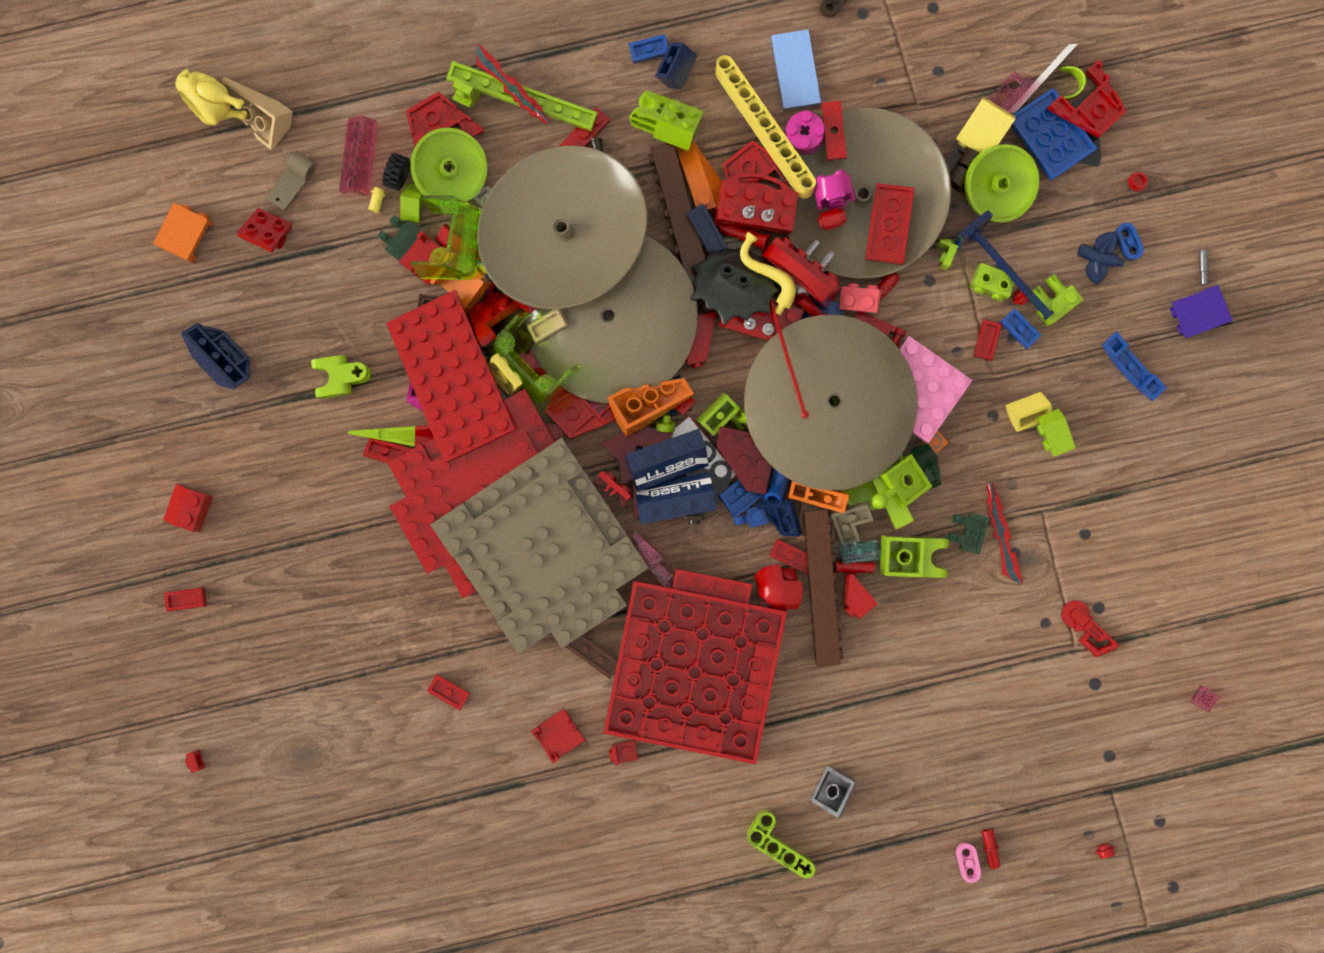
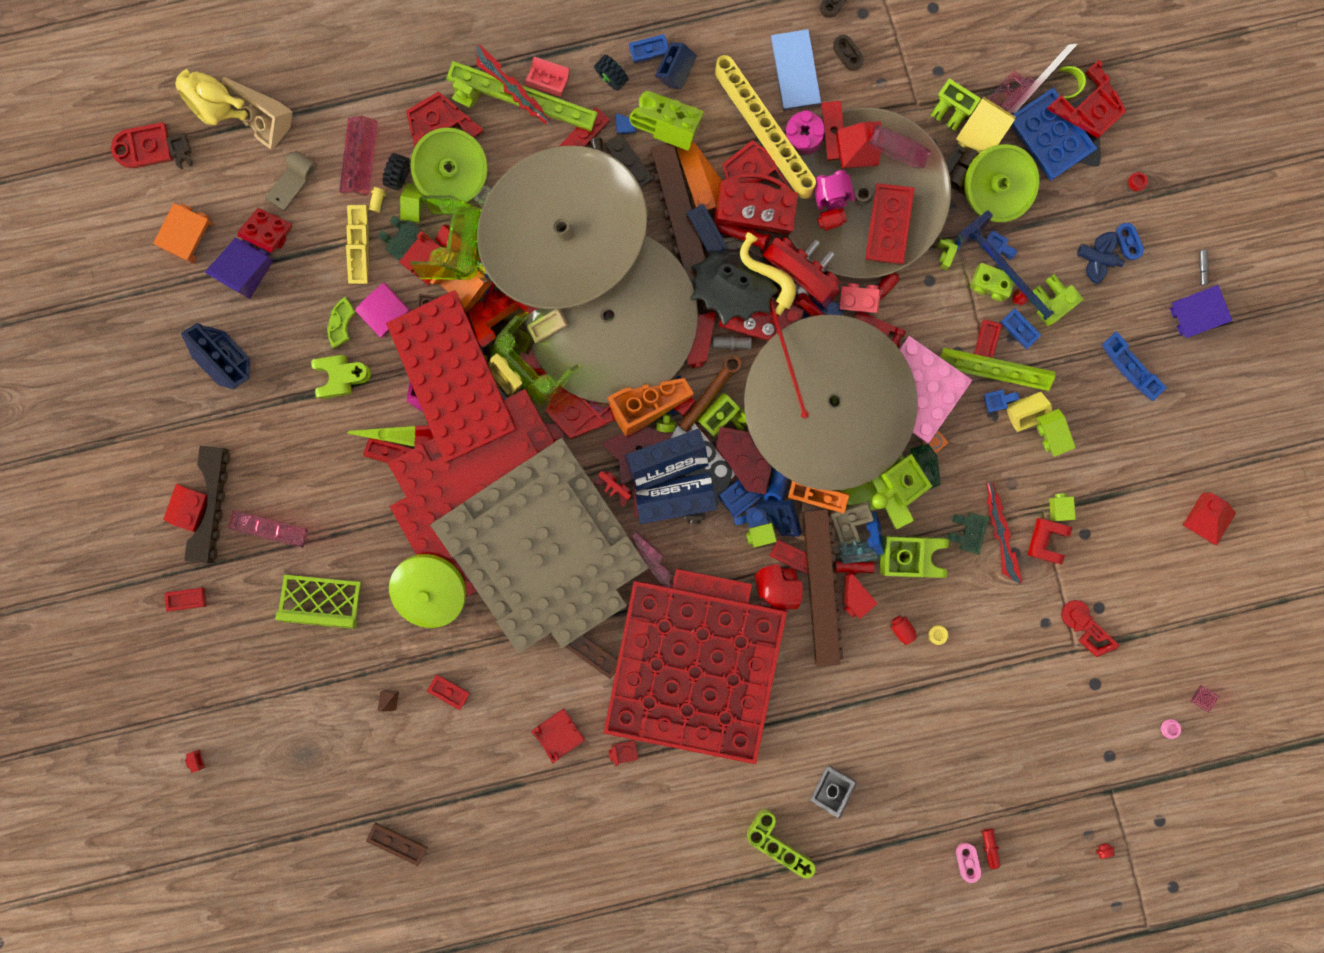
none -> red tile [111,122,173,168]
none -> dark brown plate [166,133,193,170]
none -> dark brown arch [184,445,230,563]
none -> dark purple slope [205,237,273,299]
none -> clear pink slope [228,510,308,548]
none -> lime fence [275,575,361,629]
none -> lime tile [327,296,357,349]
none -> light yellow slope [346,205,369,284]
none -> dark pink slope [355,282,410,338]
none -> reddish brown plate [366,822,428,866]
none -> reddish brown slope [378,690,399,712]
none -> lime dish [389,554,466,628]
none -> coral bracket [525,57,569,97]
none -> black wheel [594,54,629,91]
none -> dark brown plate [605,133,653,188]
none -> blue tile [615,114,636,134]
none -> dark orange piece [678,355,742,432]
none -> light grey pin [712,335,752,350]
none -> lime brick [746,523,777,548]
none -> dark brown plate [833,35,864,71]
none -> red slope [836,121,884,169]
none -> blue plate [866,511,885,555]
none -> clear pink slope [869,125,931,168]
none -> red brick [890,615,917,645]
none -> light yellow tile [928,625,948,645]
none -> lime brick [930,78,981,132]
none -> lime plate [939,347,1056,391]
none -> blue plate [982,230,1018,260]
none -> blue plate [983,390,1020,413]
none -> red connector [1027,518,1072,565]
none -> lime brick [1049,493,1076,521]
none -> bright pink plate [1161,719,1181,739]
none -> red slope [1183,492,1236,546]

